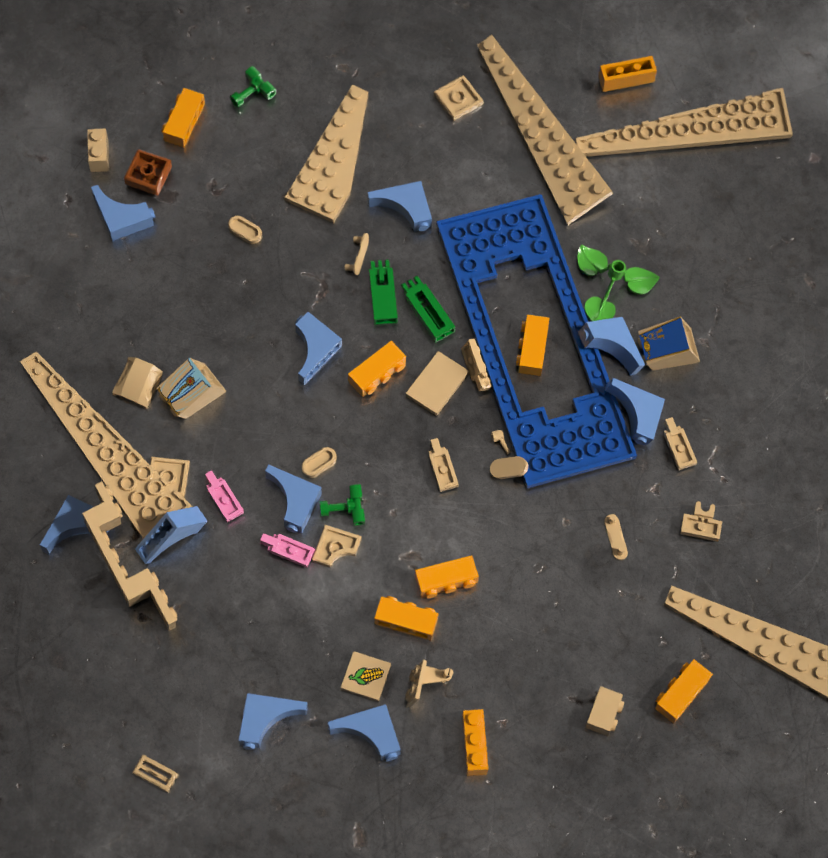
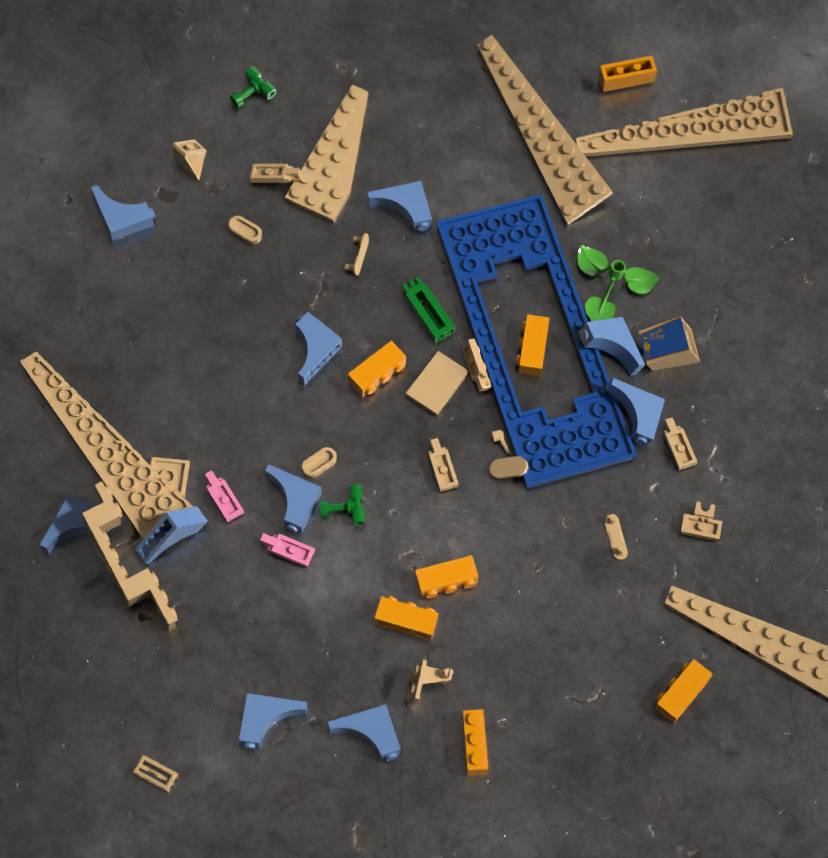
tan brick [88,128,109,172] -> none
tan slope [112,357,163,409] -> none
dark orange brick [124,149,172,195] -> none
tan slope [157,358,226,419] -> none
light orange brick [161,88,205,148] -> none
tan tile [312,525,362,568] -> none
tan tile [341,651,391,702] -> none
green hinge [369,259,398,325] -> none
tan tile [434,75,484,121] -> none
tan brick [585,686,625,736] -> none
none -> tan slope [172,140,207,181]
none -> tan hinge [249,164,302,183]

